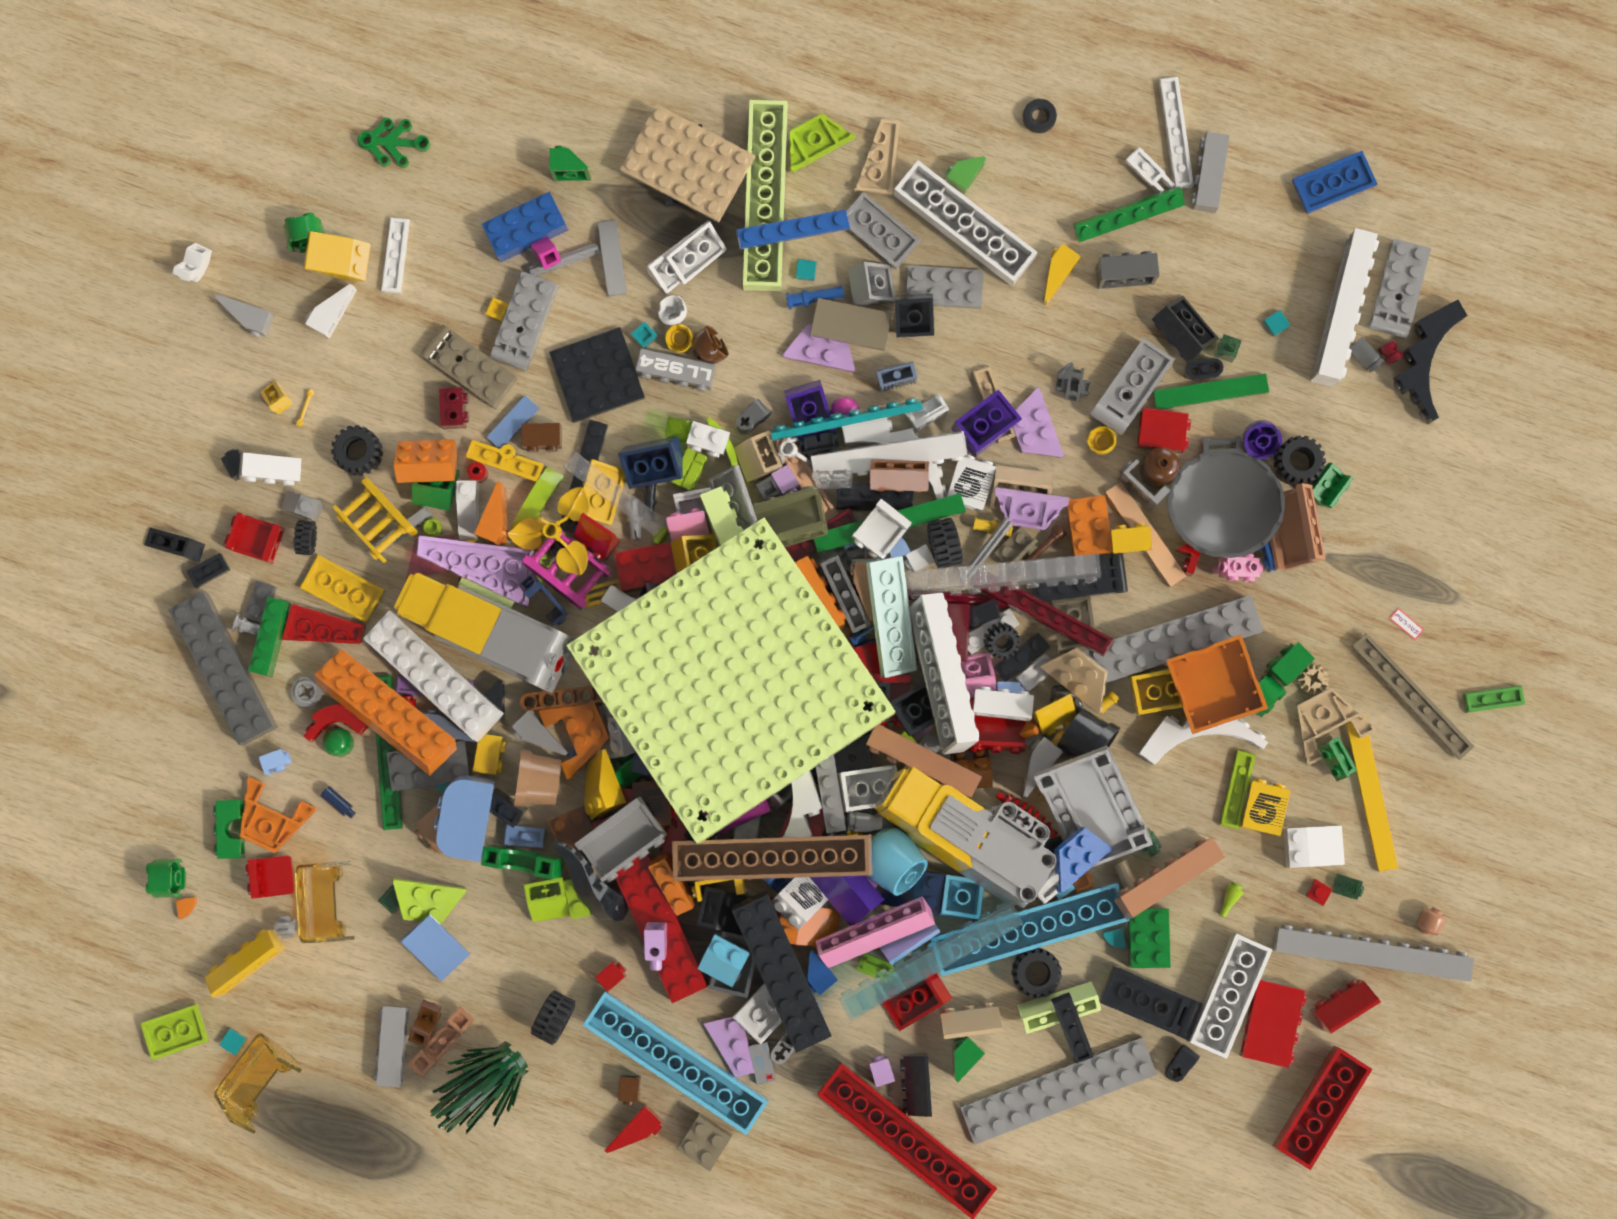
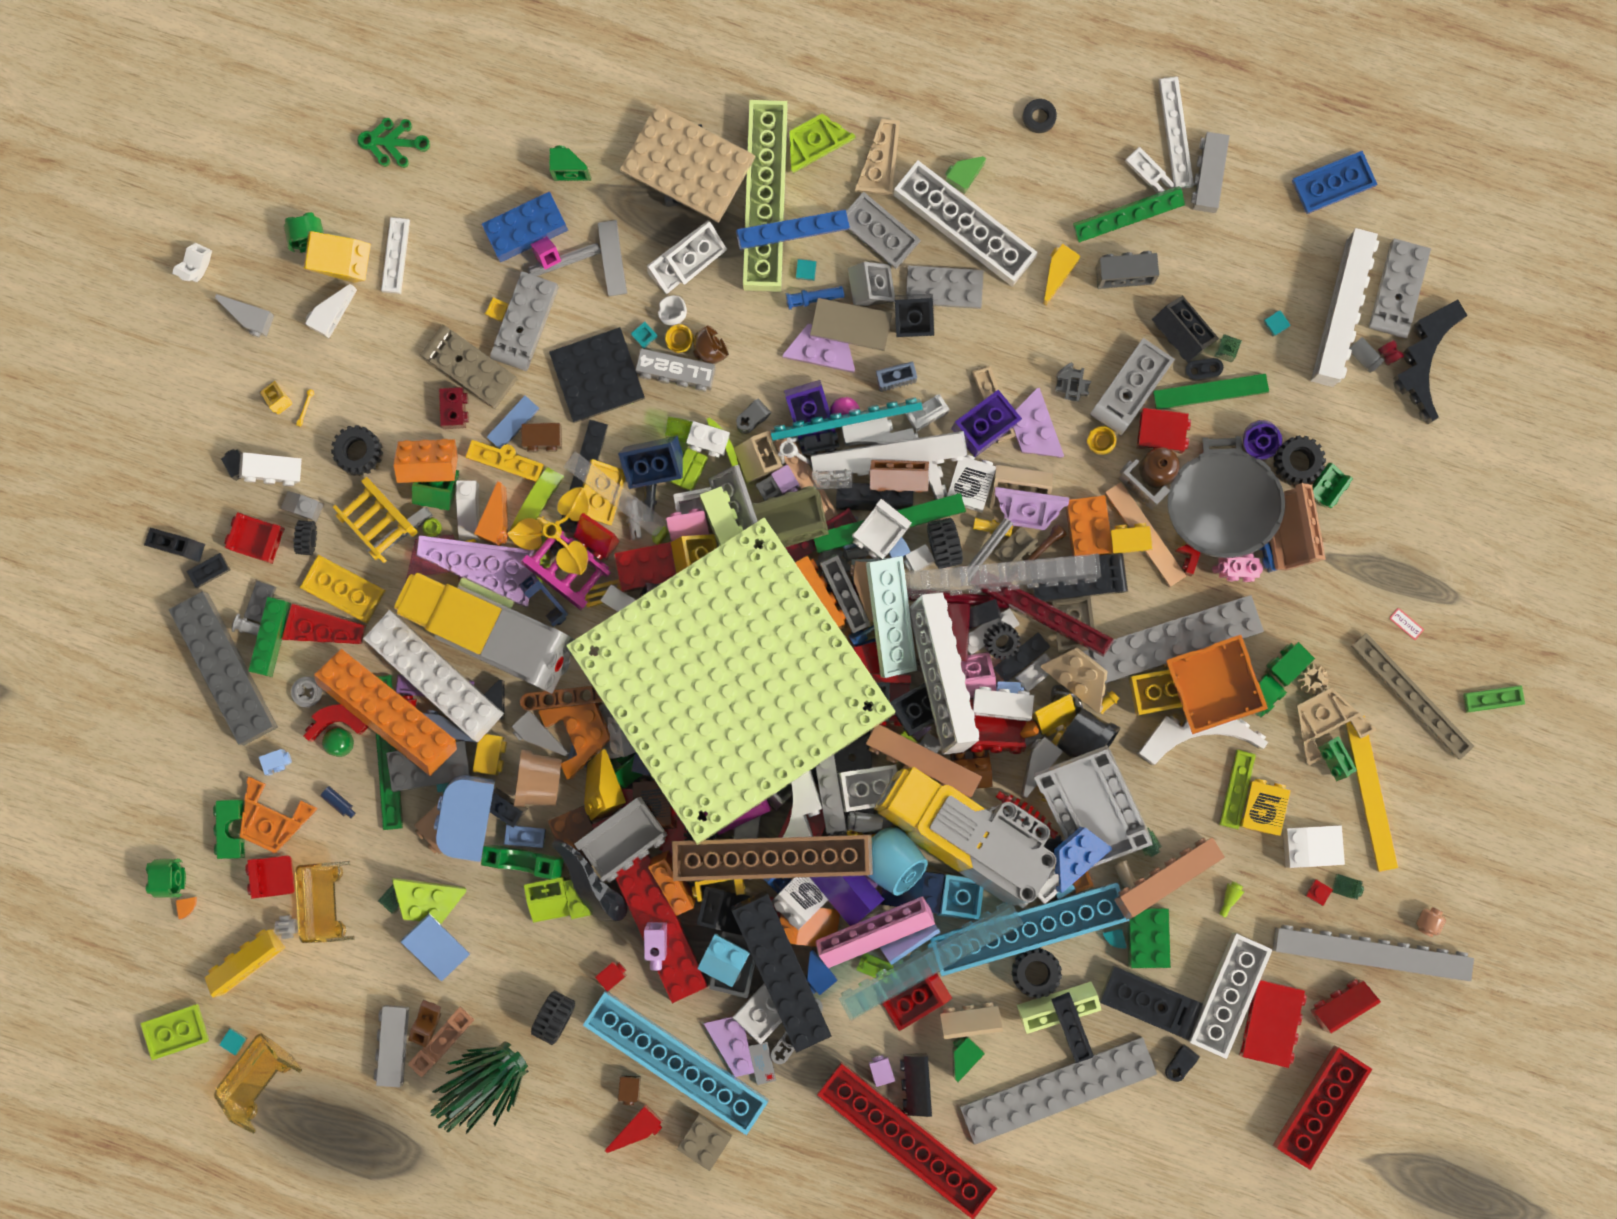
red brick [467,462,489,483] -> none

